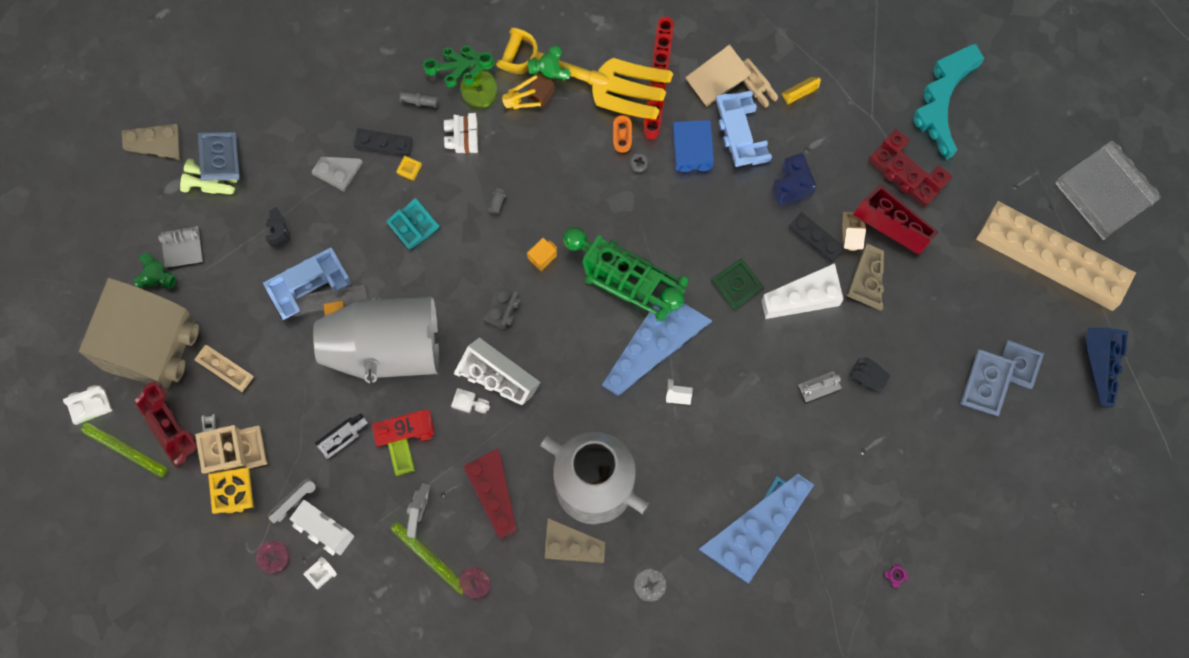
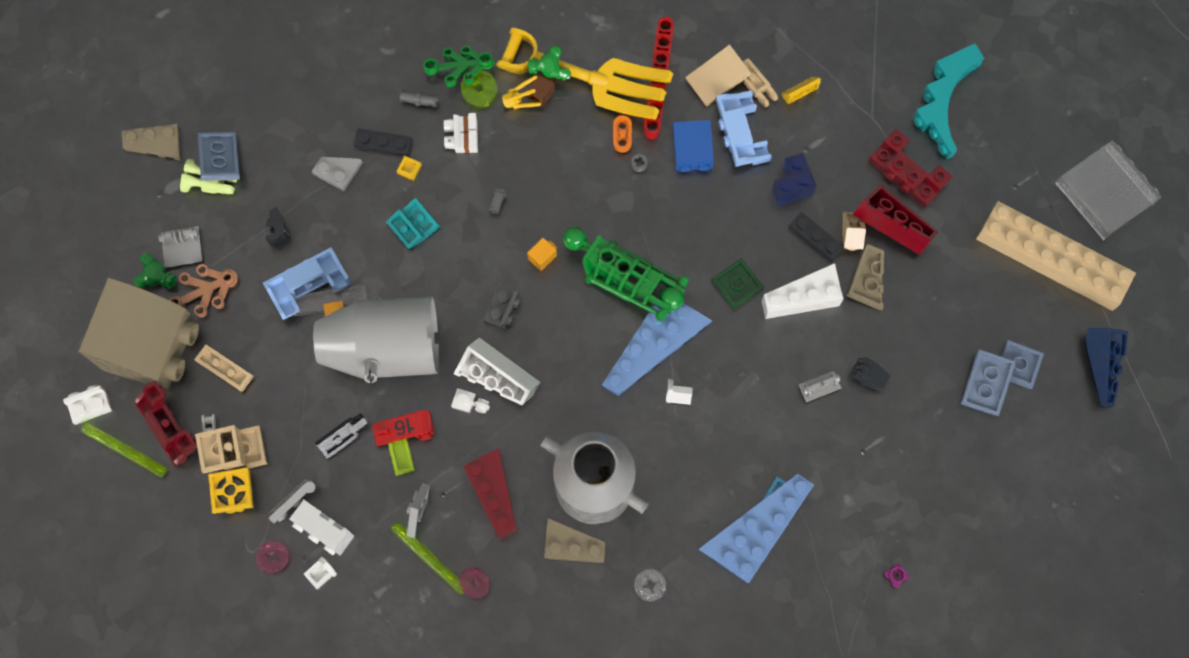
none -> nougat plant [169,264,238,317]

